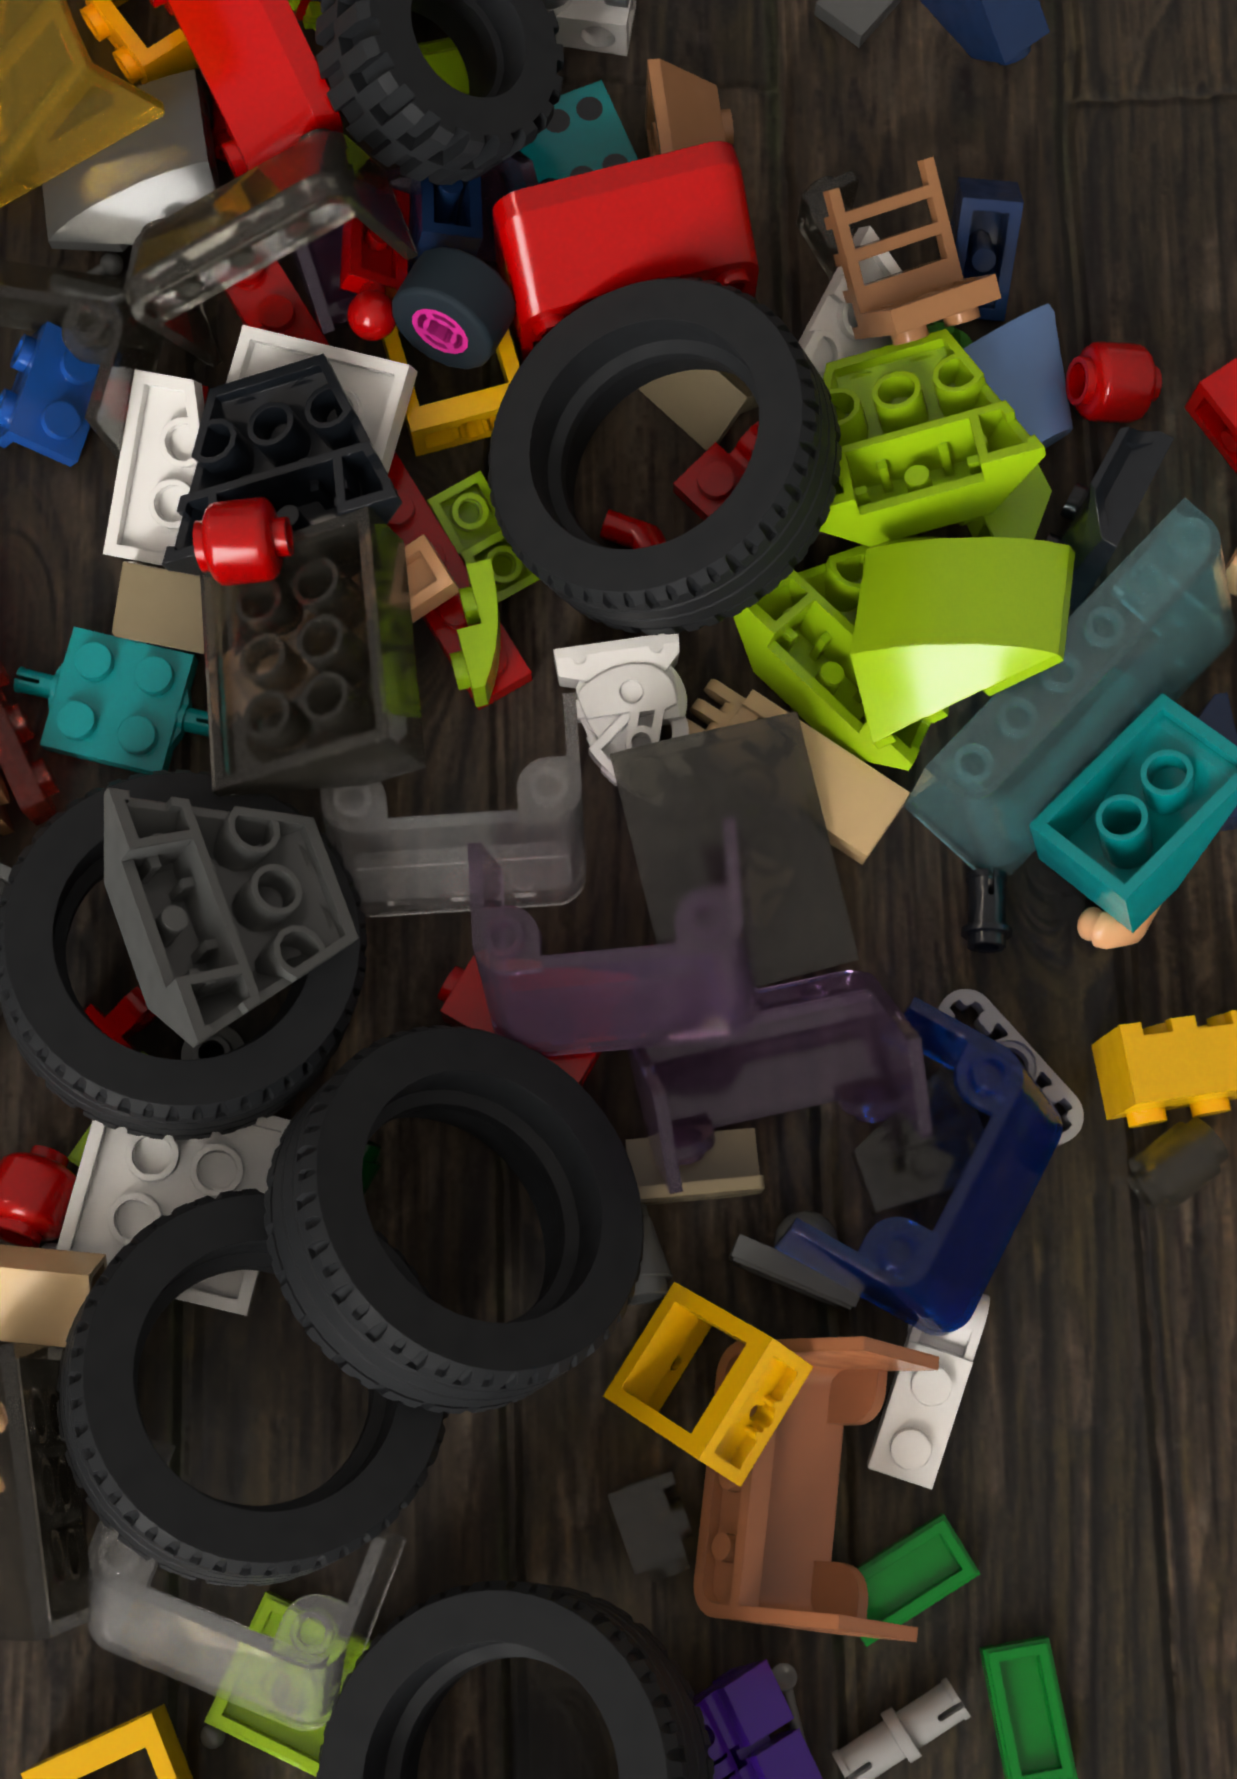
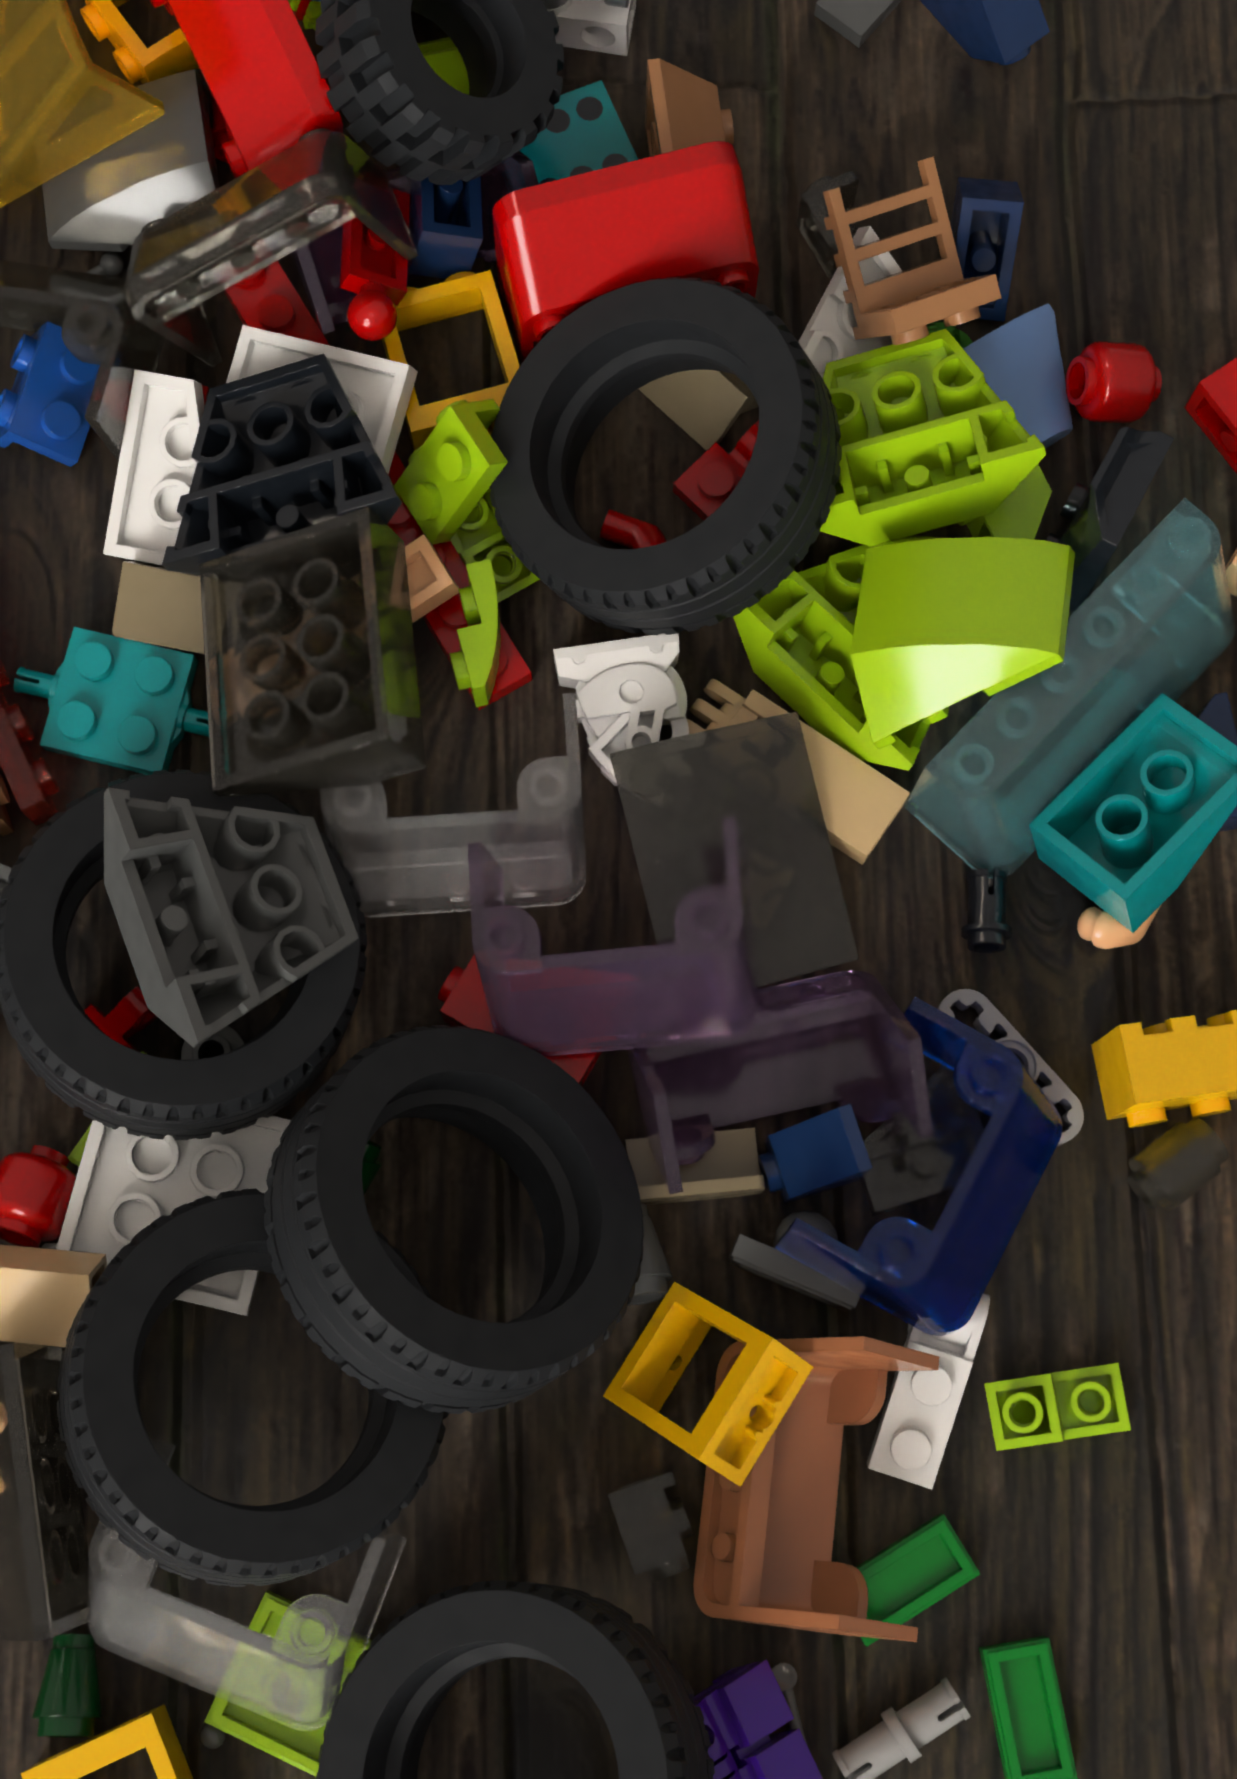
red head [193,497,294,586] -> none
black wheel [392,247,516,369] -> none
none -> dark green cone [32,1634,102,1738]
none -> lime bracket [394,399,508,545]
none -> dark blue slope [758,1103,873,1204]
none -> lime slope [984,1362,1132,1451]

